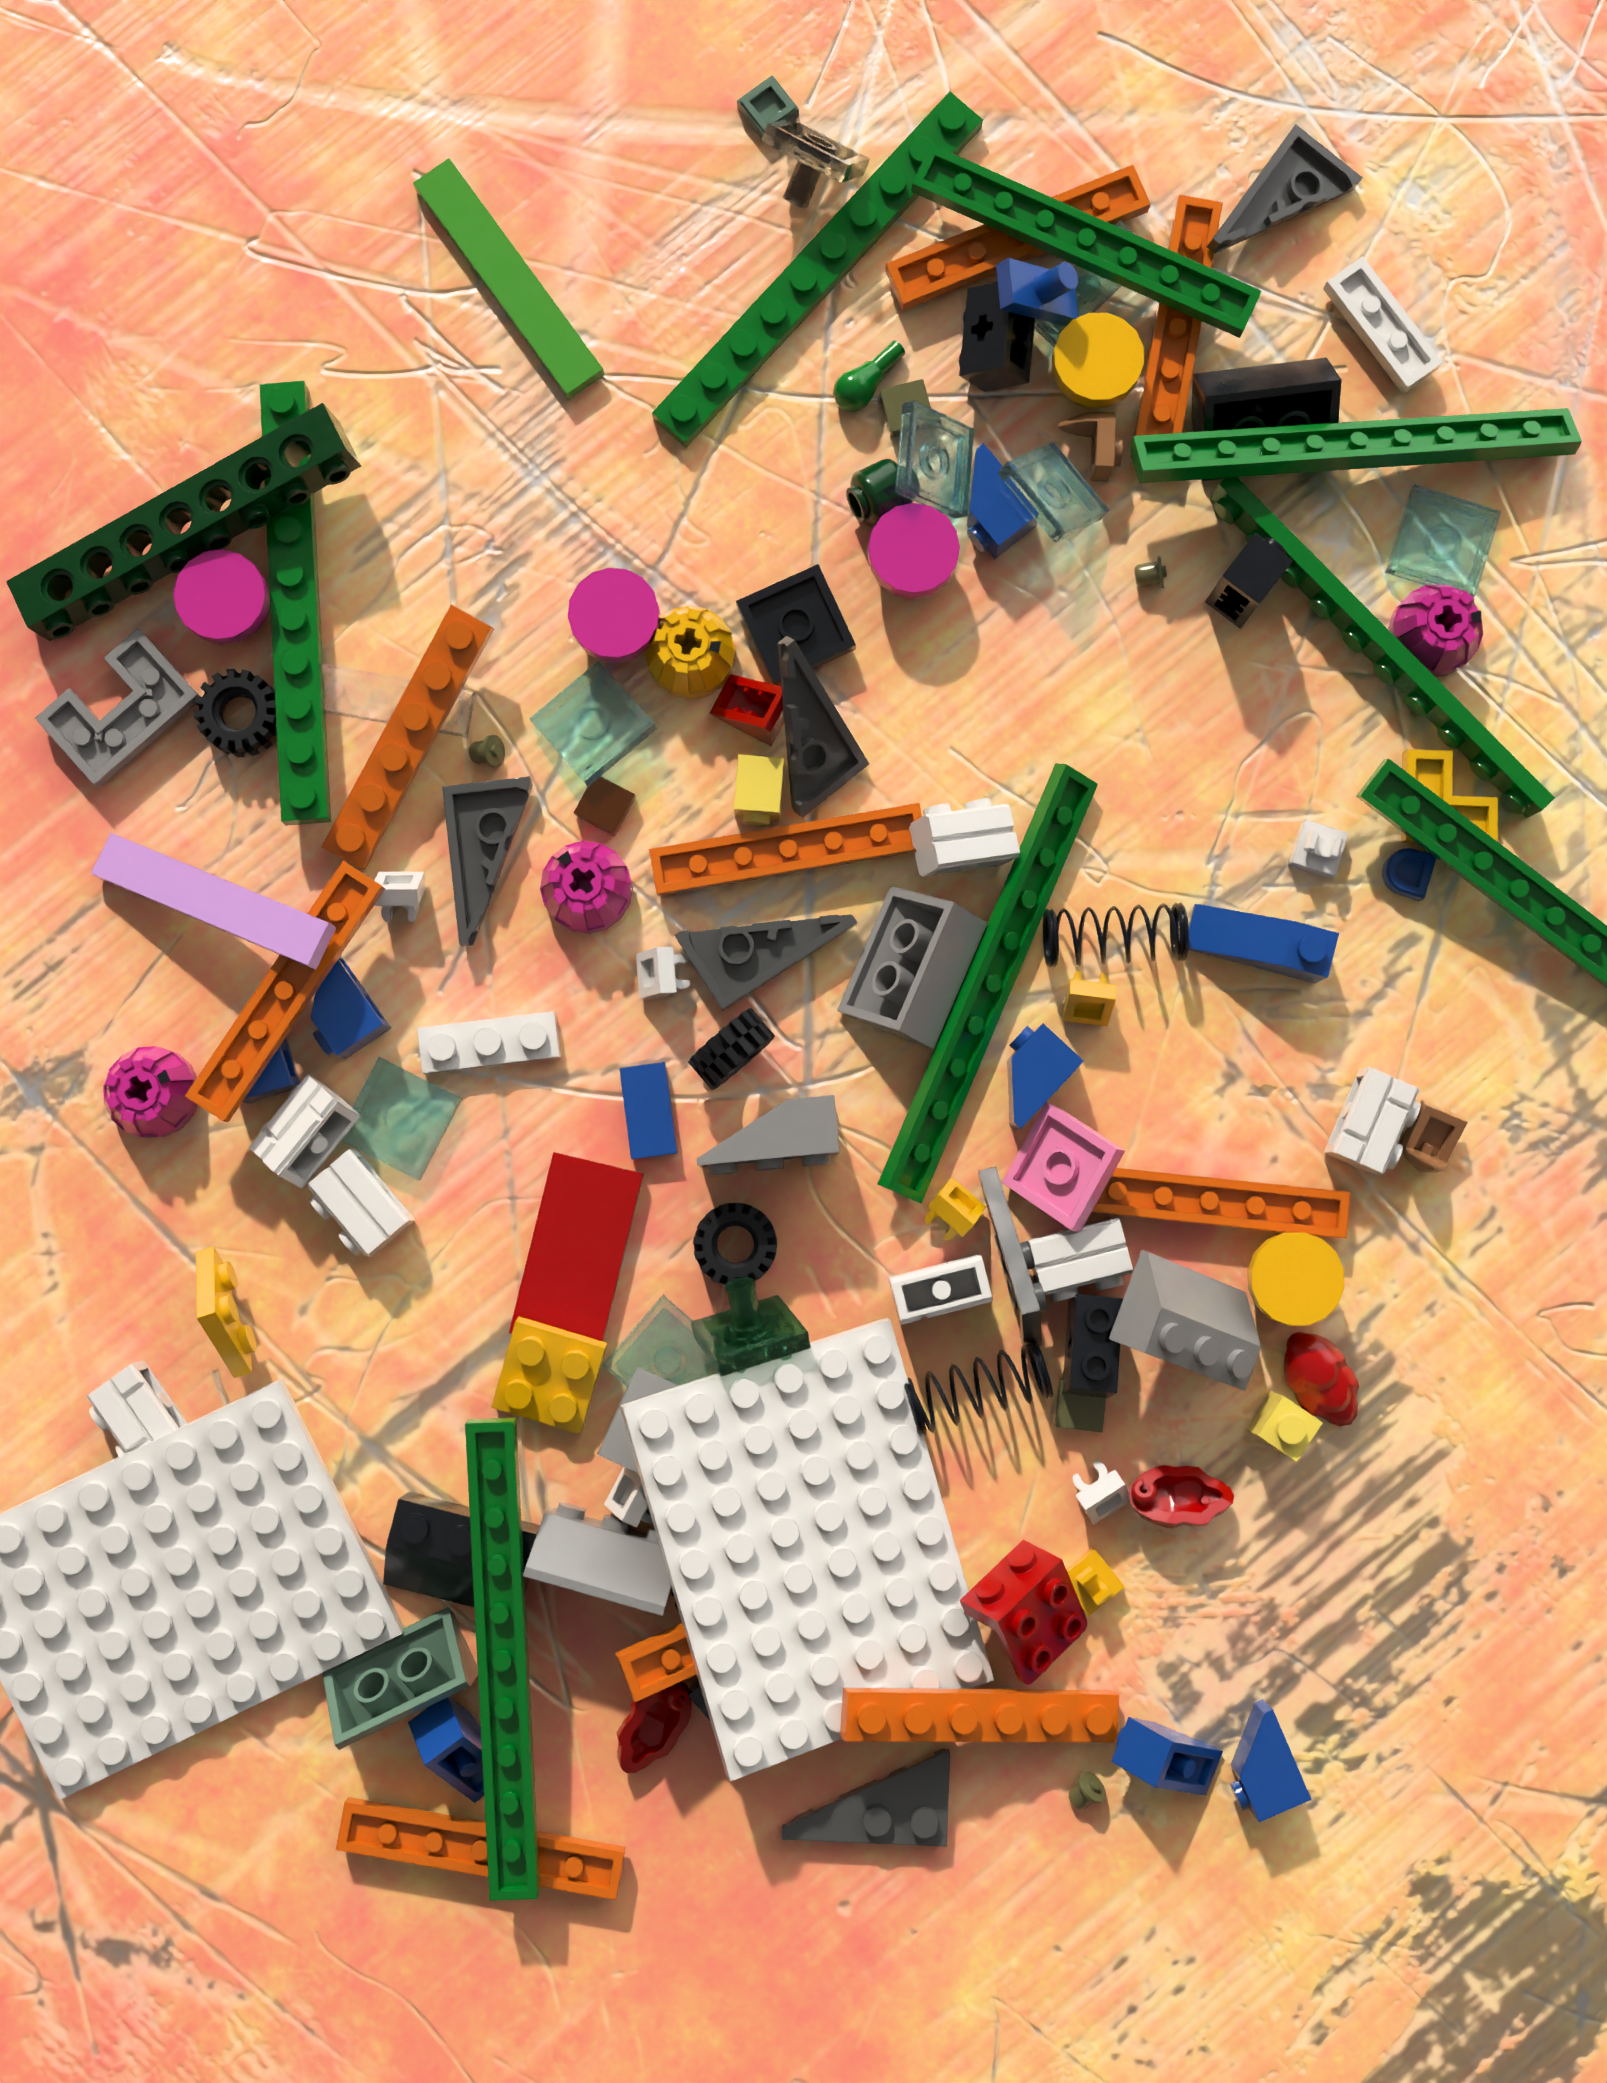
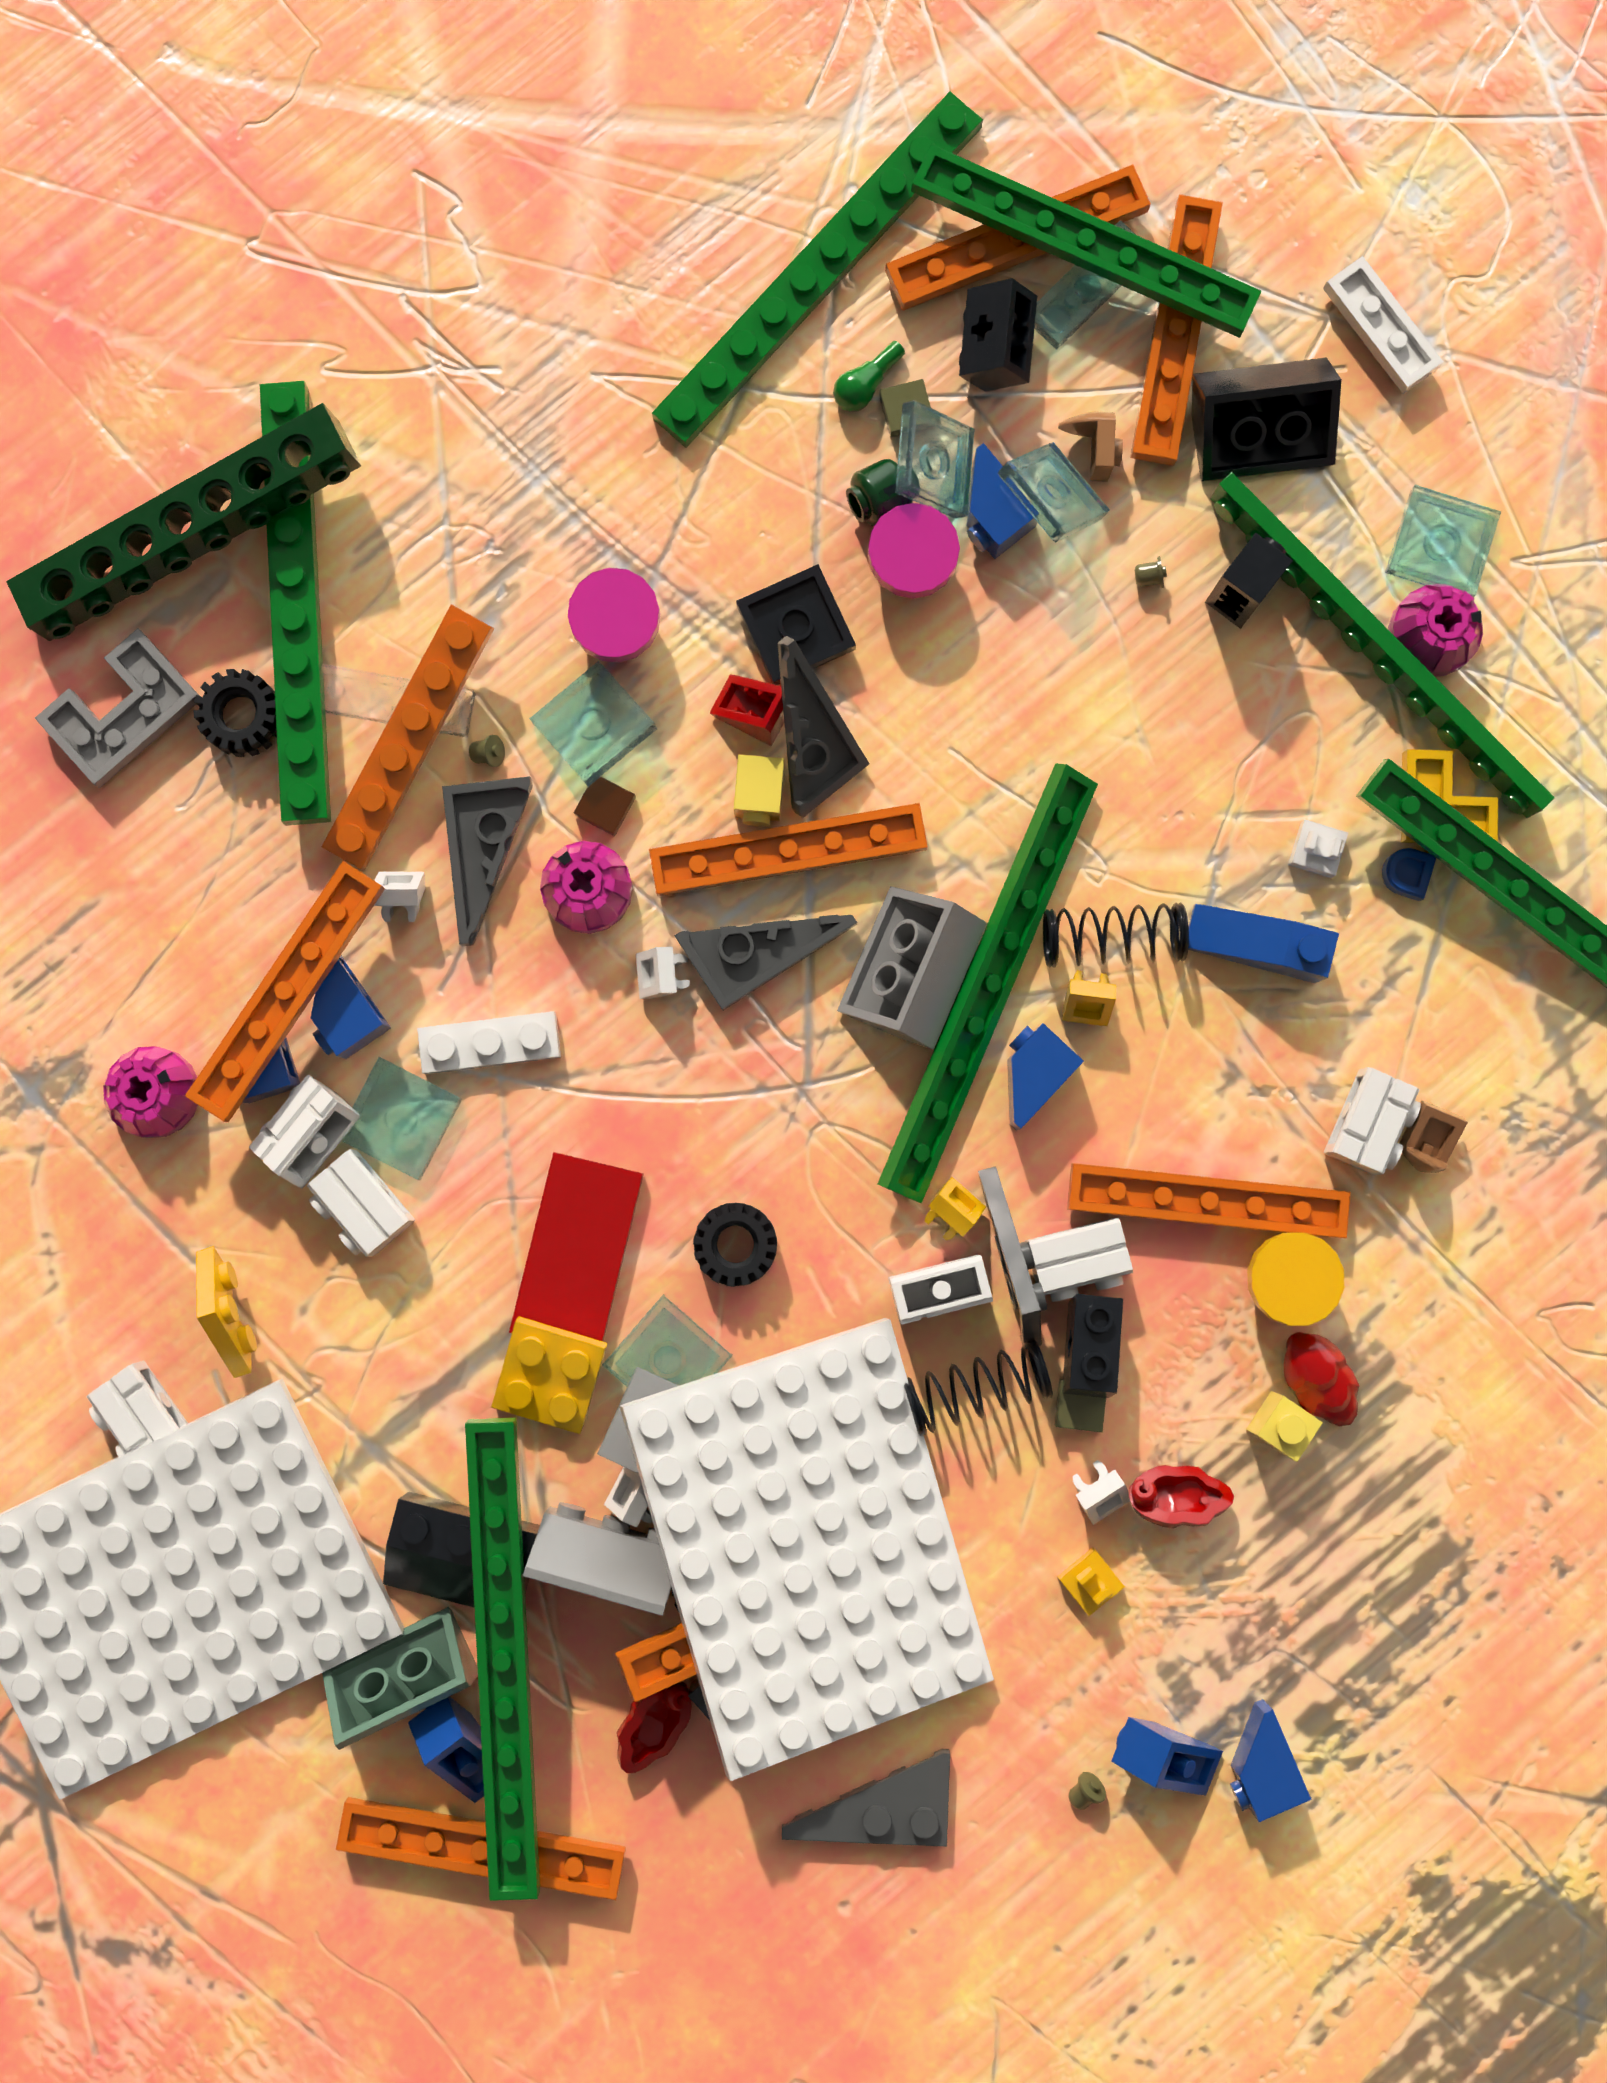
lavender tile [91,833,336,970] -> none
dark pink piece [173,549,270,645] -> none
bright green tile [413,158,605,400] -> none
blue tile [619,1062,678,1160] -> none
yellow piece [645,606,736,700] -> none
black tyre [688,1008,775,1090] -> none
clear green plate [691,1277,811,1377] -> none
light grey slope [697,1095,840,1175] -> none
sand green tile [737,75,799,142] -> none
clear smoke tile [761,118,870,208] -> none
orange plate [840,1688,1119,1743] -> none
white brick [909,798,1020,877] -> none
red bracket [959,1540,1088,1685] -> none
blue tile [996,258,1078,326] -> none
bright pink plate [1002,1103,1125,1232] -> none
yellow piece [1052,312,1144,408] -> none
light grey slope [1109,1250,1261,1391] -> none
green plate [1130,408,1582,484] -> none
dark grey wing [1206,124,1363,254] -> none

